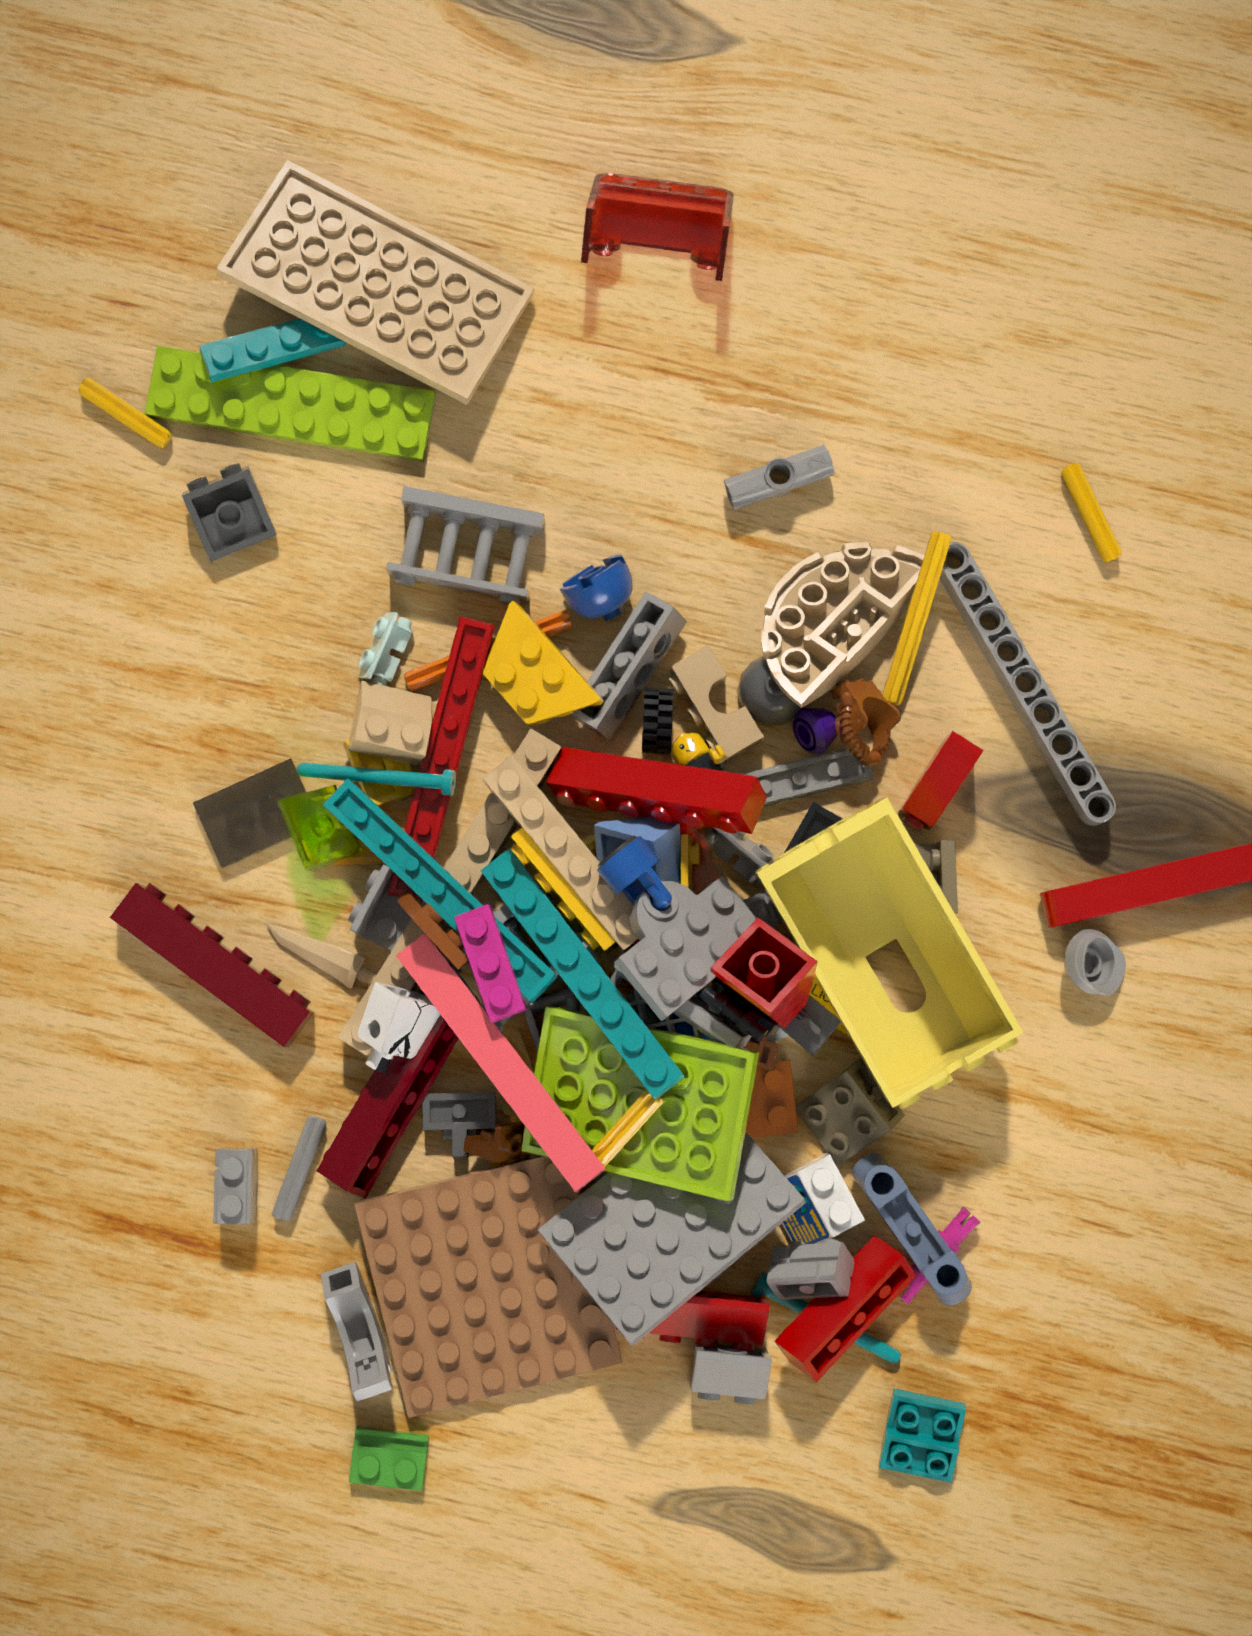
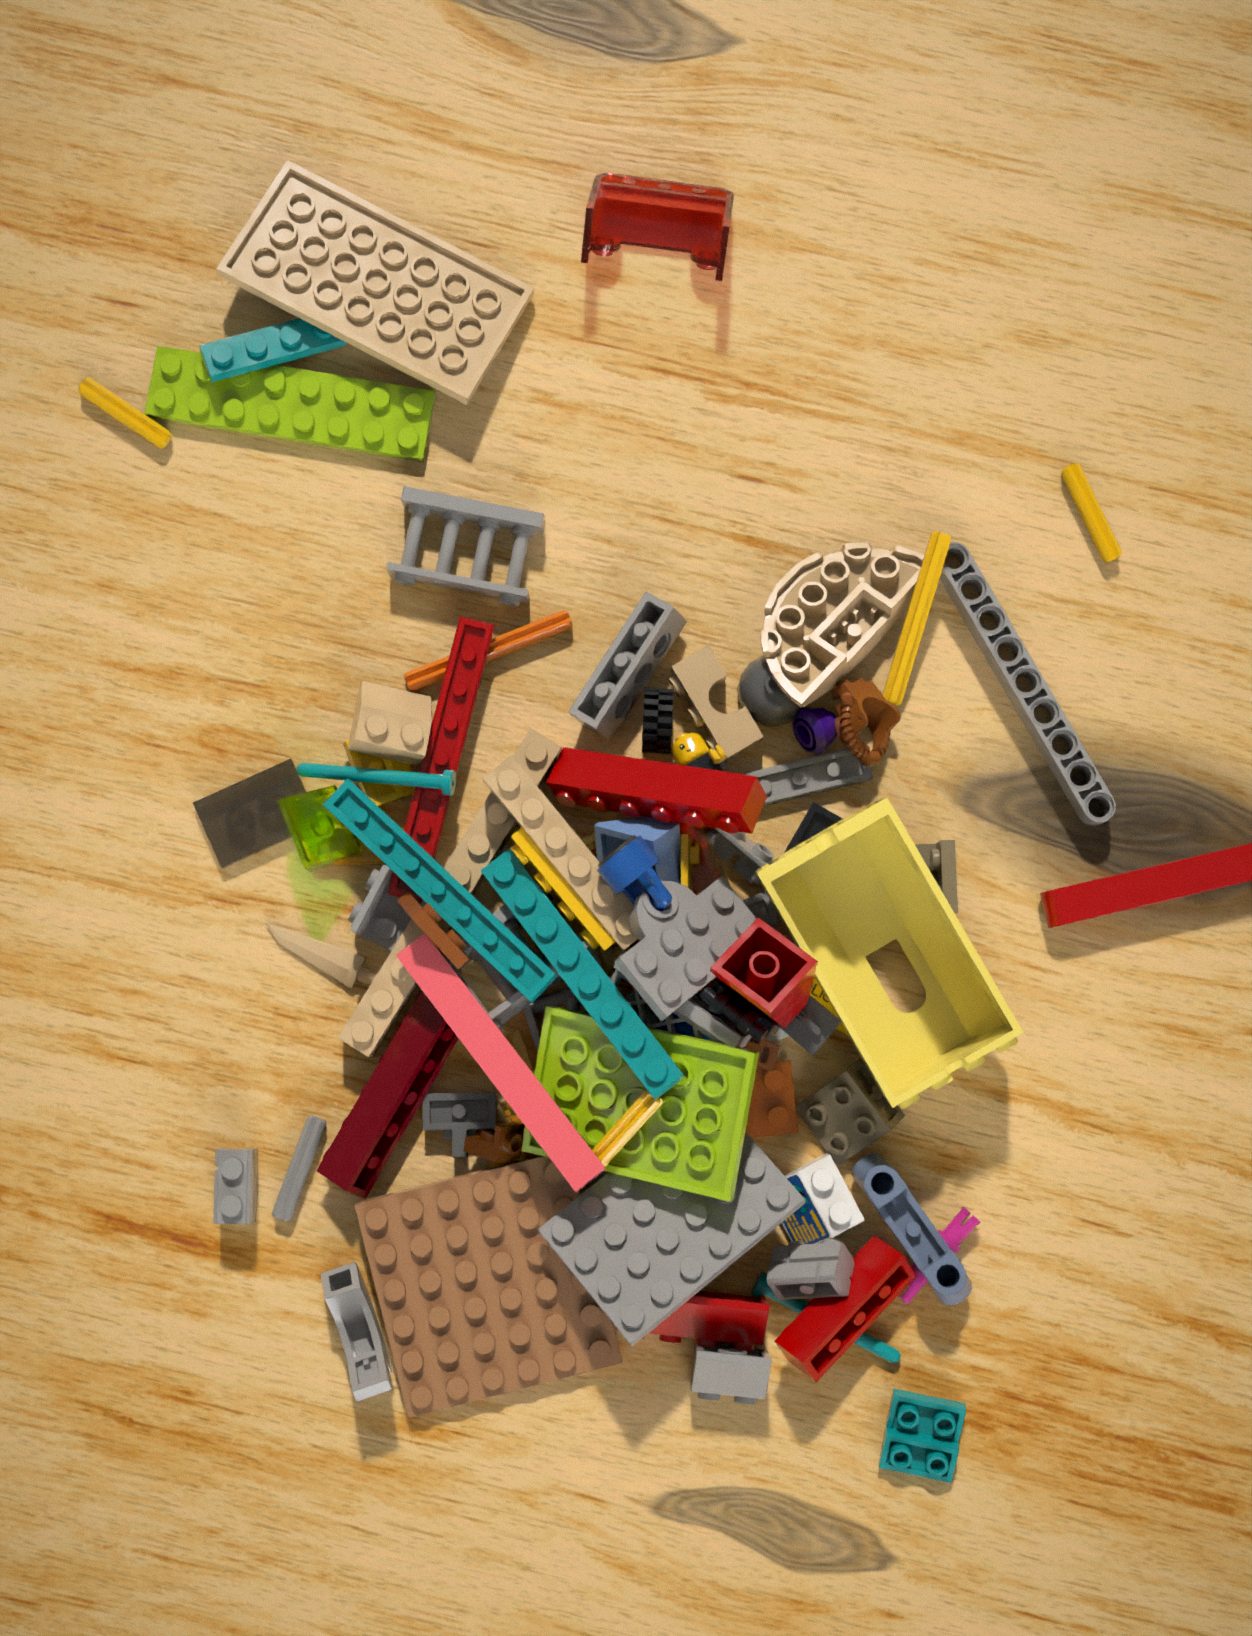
dark red brick [109,882,315,1047] -> none
dark grey plate [182,463,277,562] -> none
bright green plate [349,1426,429,1491] -> none
light aqua hinge [358,612,413,686] -> none
white torso [358,982,441,1073] -> none
dark pink plate [454,904,528,1023] -> none
yellow wing [482,601,604,727] -> none
blue cylinder [560,555,633,621] -> none
light grey piece [724,445,835,510] -> none
red slope [898,731,984,831] -> none
light grey hat [1064,929,1126,996] -> none

